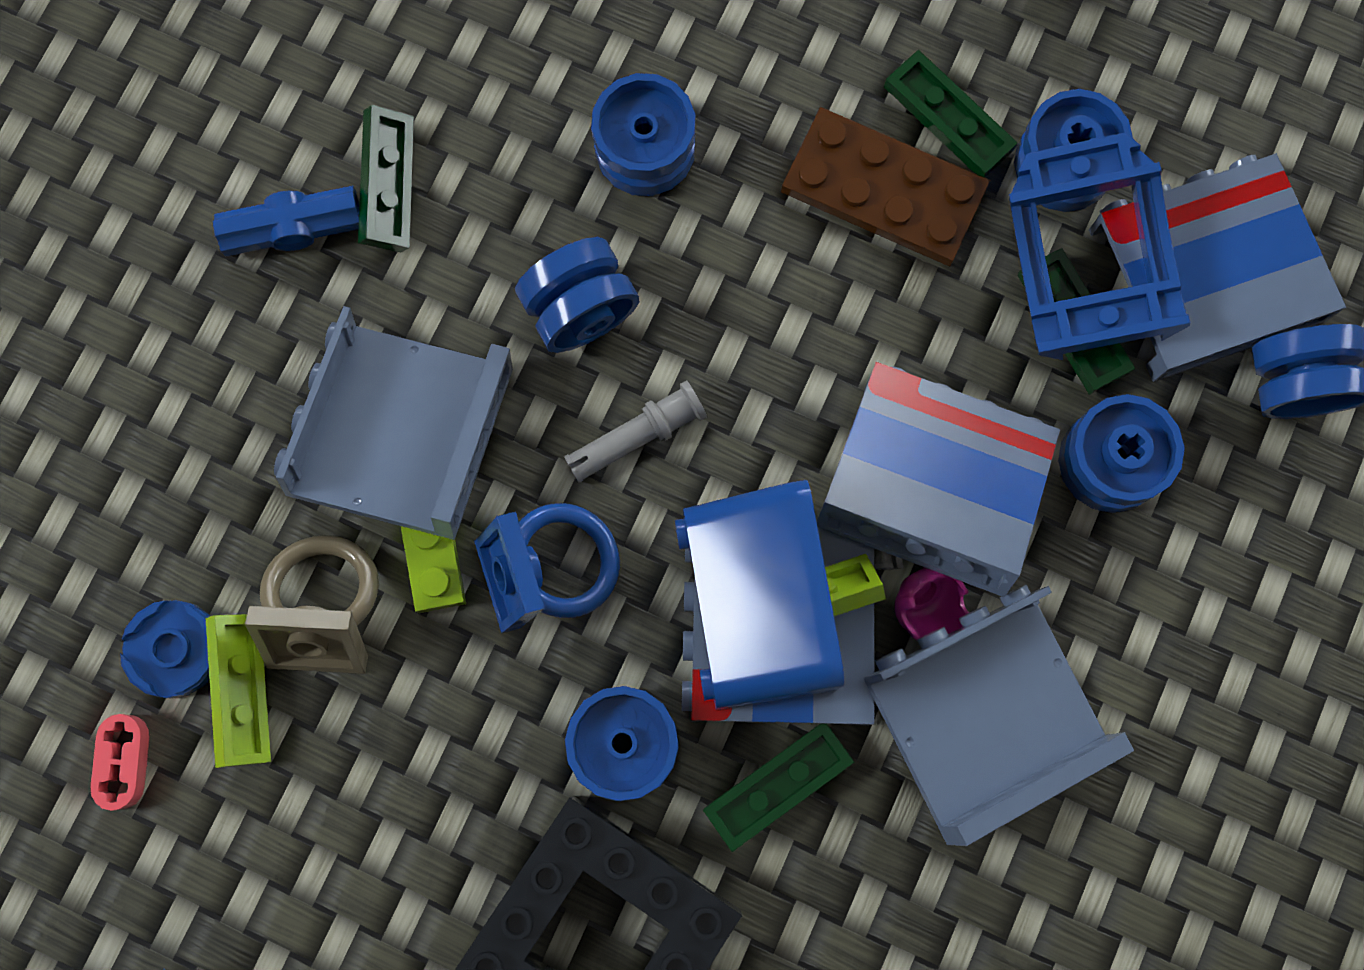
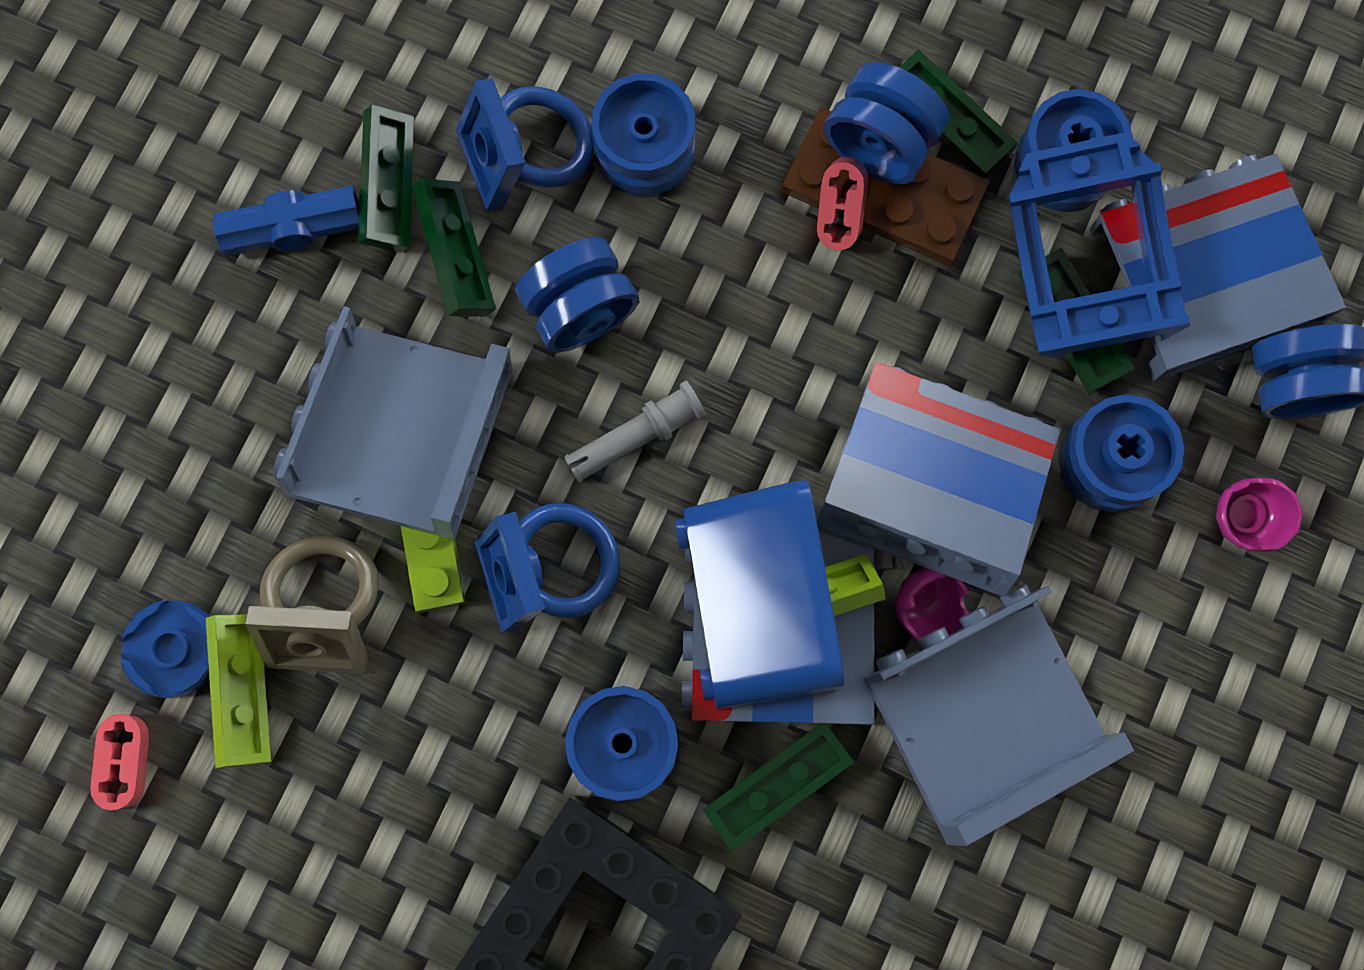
none -> dark green plate [412,178,496,317]
none -> blue tile [456,78,594,211]
none -> coral beam [817,157,868,250]
none -> blue wheel [823,62,950,184]
none -> dark pink hair [1216,478,1303,551]

